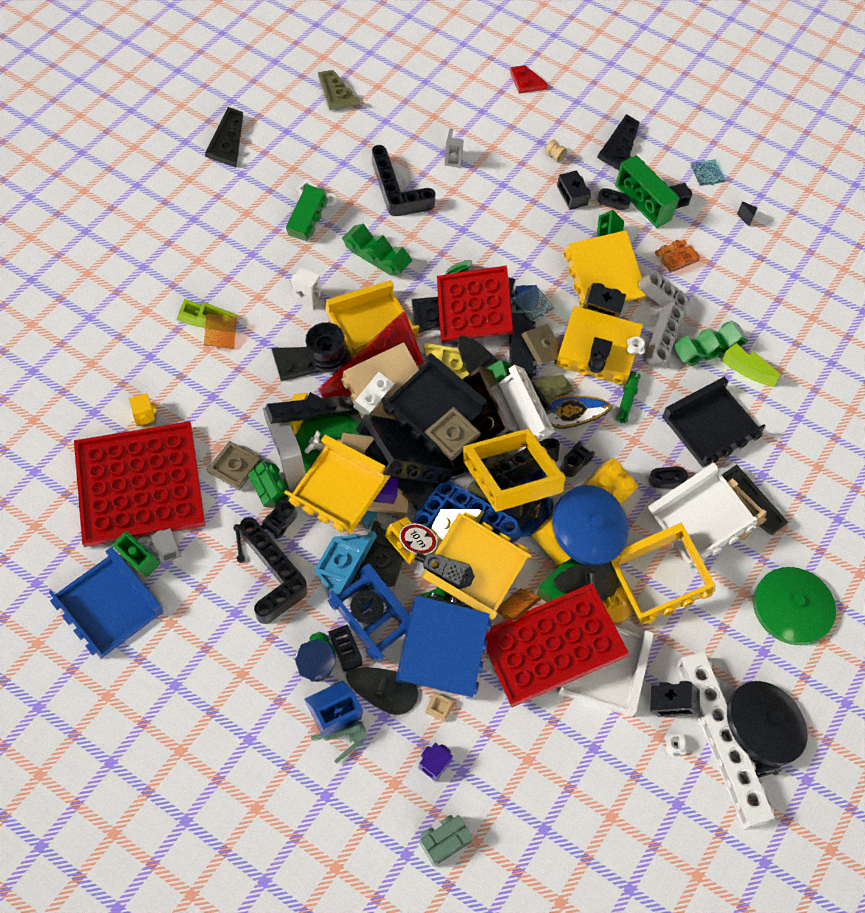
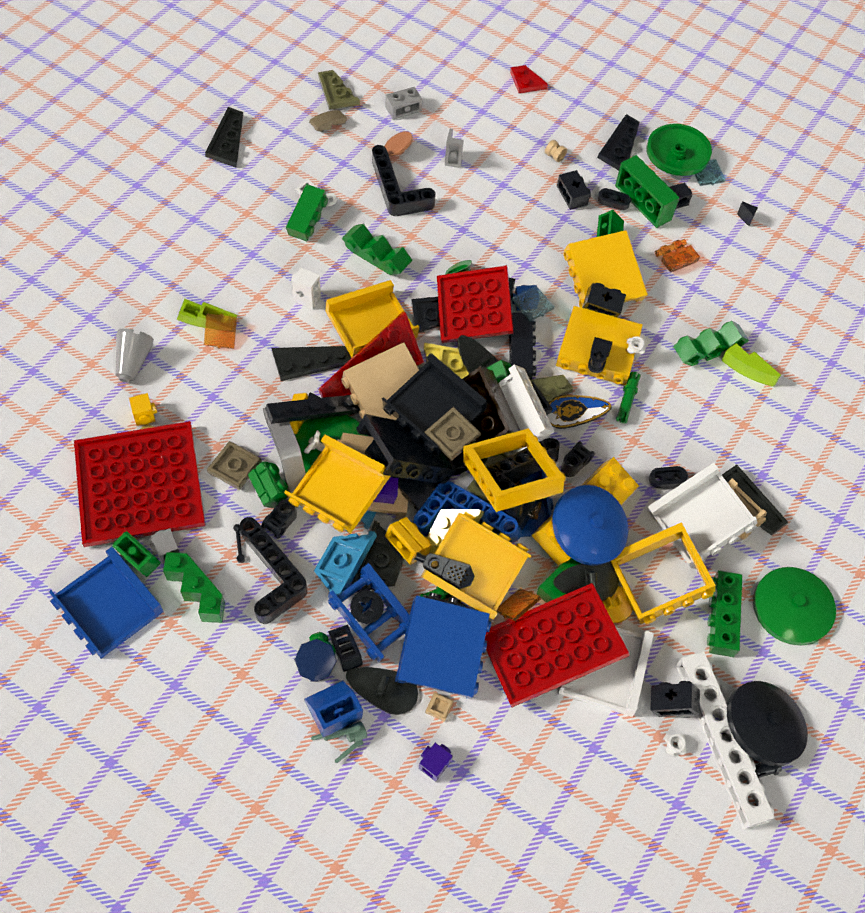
black wheel [305,322,348,372] -> none
white brick [353,372,394,415] -> none
sticker [399,523,438,555] -> none
sand green brick [419,815,473,867] -> none
dark tan plate [522,324,561,366] -> none
light grey beam [638,272,688,367] -> none
black panel [662,376,766,467] -> none
none -> light grey cone [116,328,154,383]
none -> green brick [163,552,225,623]
none -> dark tan slope [309,110,347,132]
none -> nougat piece [384,131,413,156]
none -> light grey brick [385,86,422,119]
none -> green dish [646,124,712,176]
none -> green brick [707,570,742,658]

